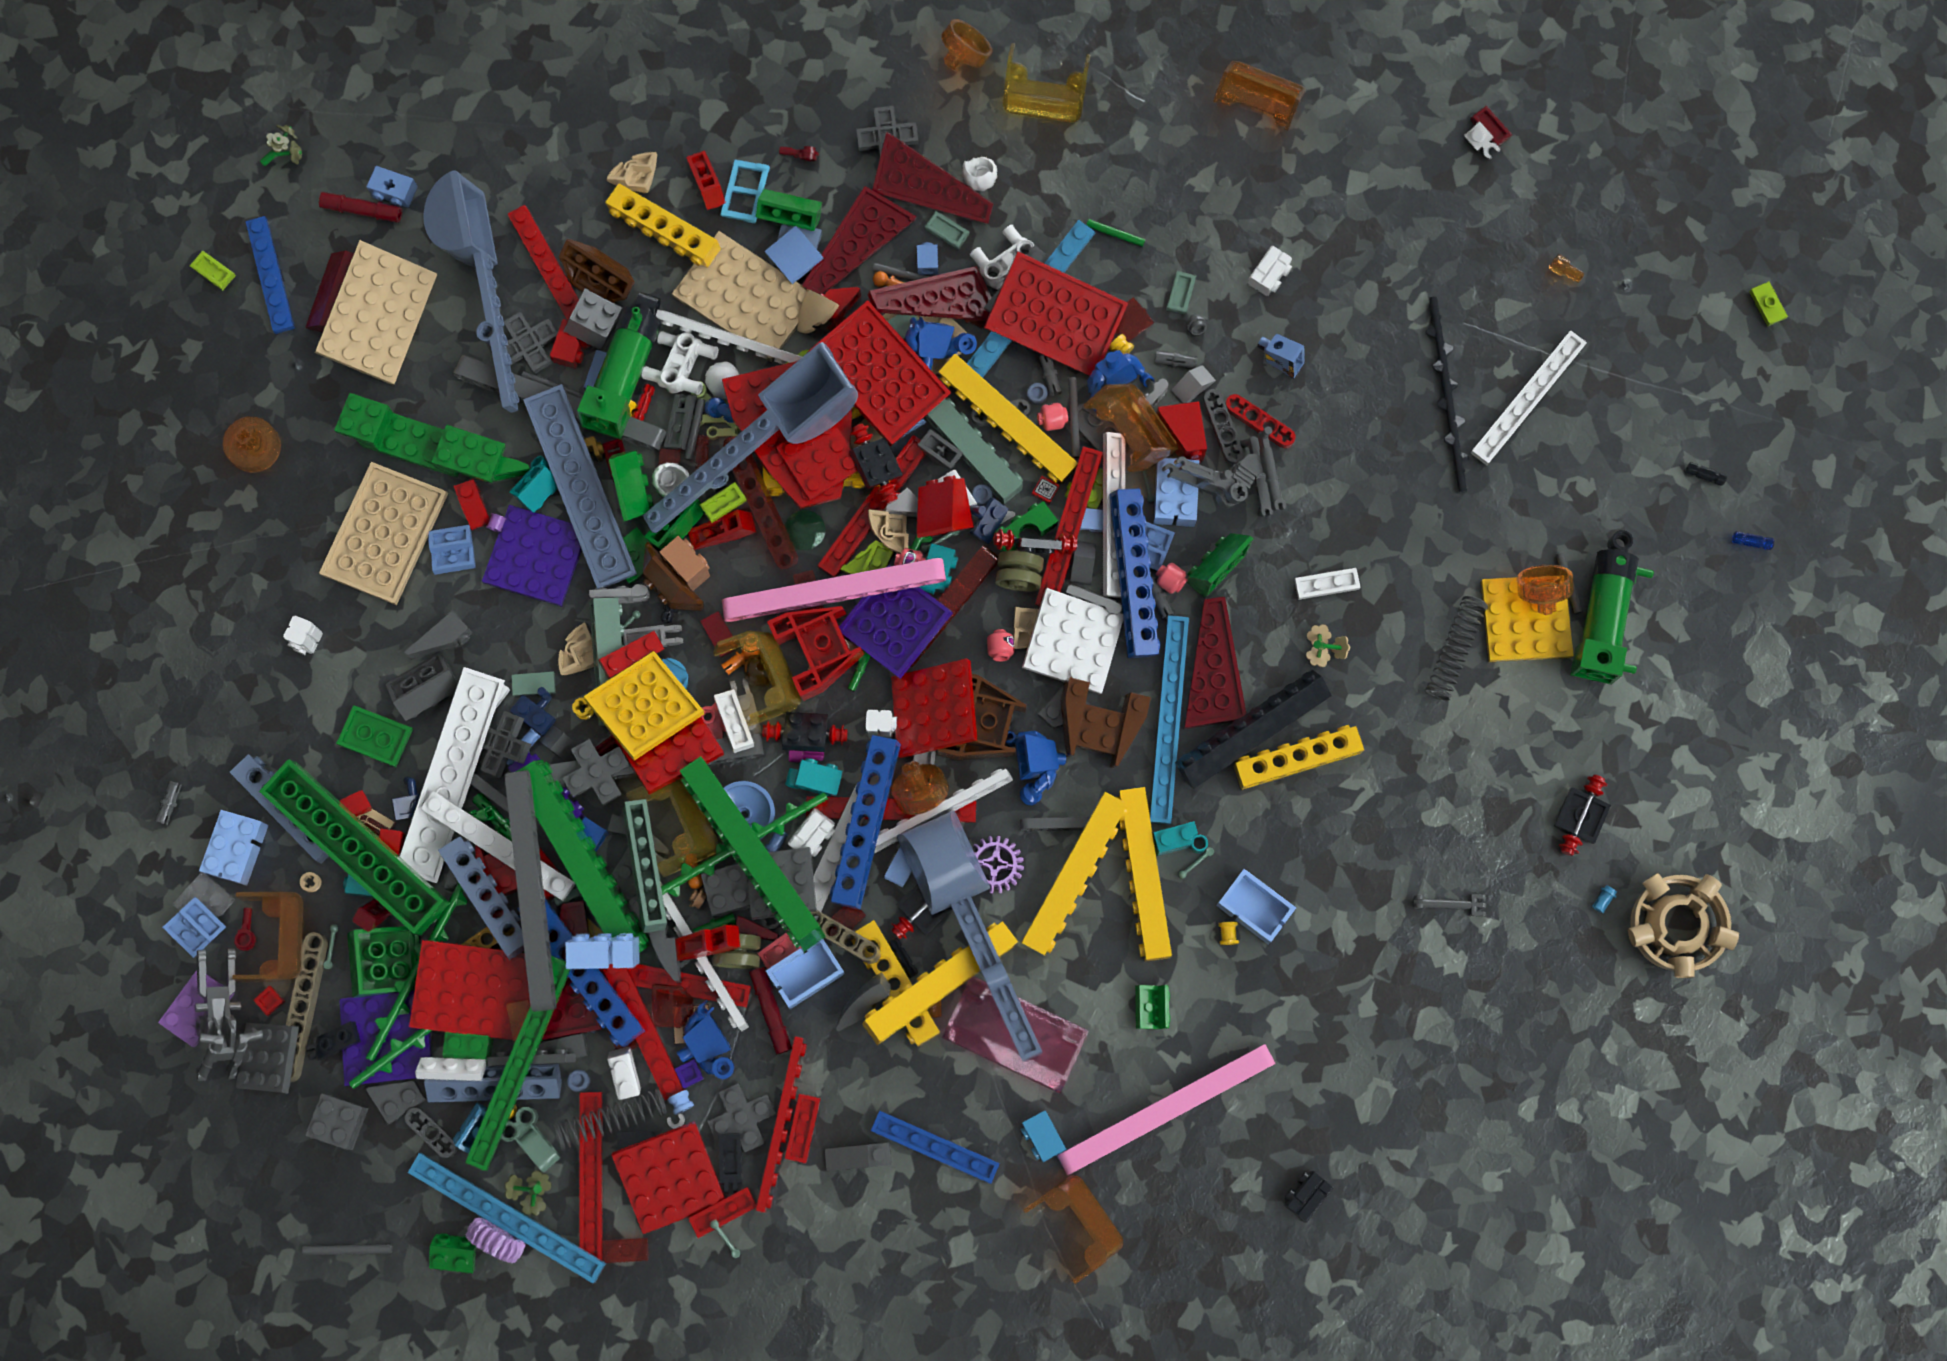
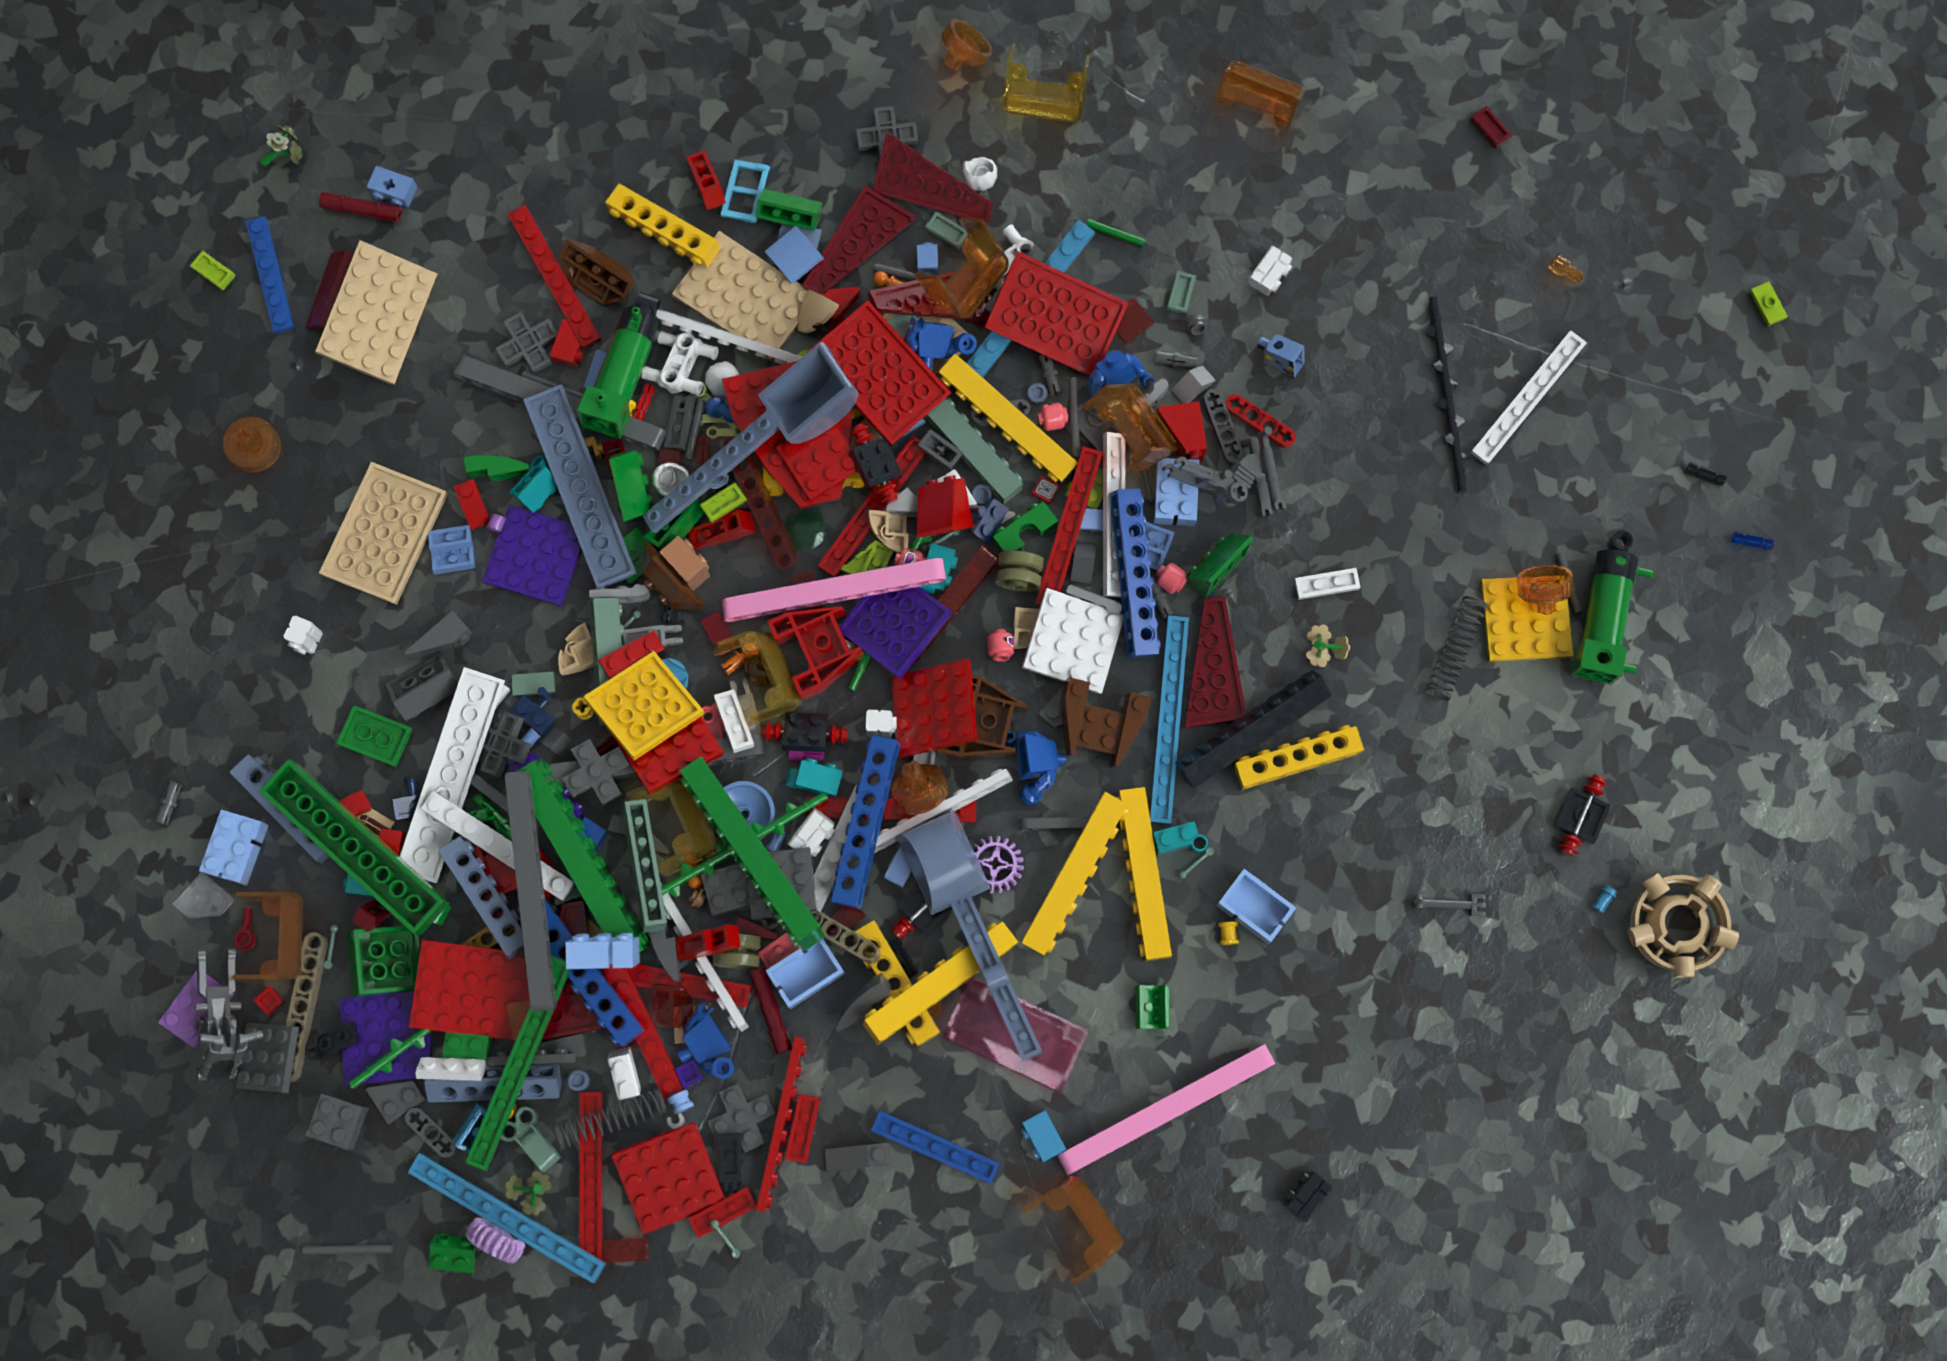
medium blue slope [163,897,226,958] -> none
tan bush [300,872,322,892] -> none
green bracket [334,393,506,483] -> none
green plant [366,881,468,1061] -> none
sand blue plate [424,170,519,413] -> none
dark grey brick [564,289,622,350] -> none
tan brick [607,152,657,193] -> none
green pin [693,912,736,932] -> none
dark red plate [779,146,819,161] -> none
plate [993,529,1077,555] -> none
yellow wheel [1109,334,1134,354] -> none
white plate [1464,122,1500,159] -> none
none -> clear orange windscreen [915,217,1009,318]

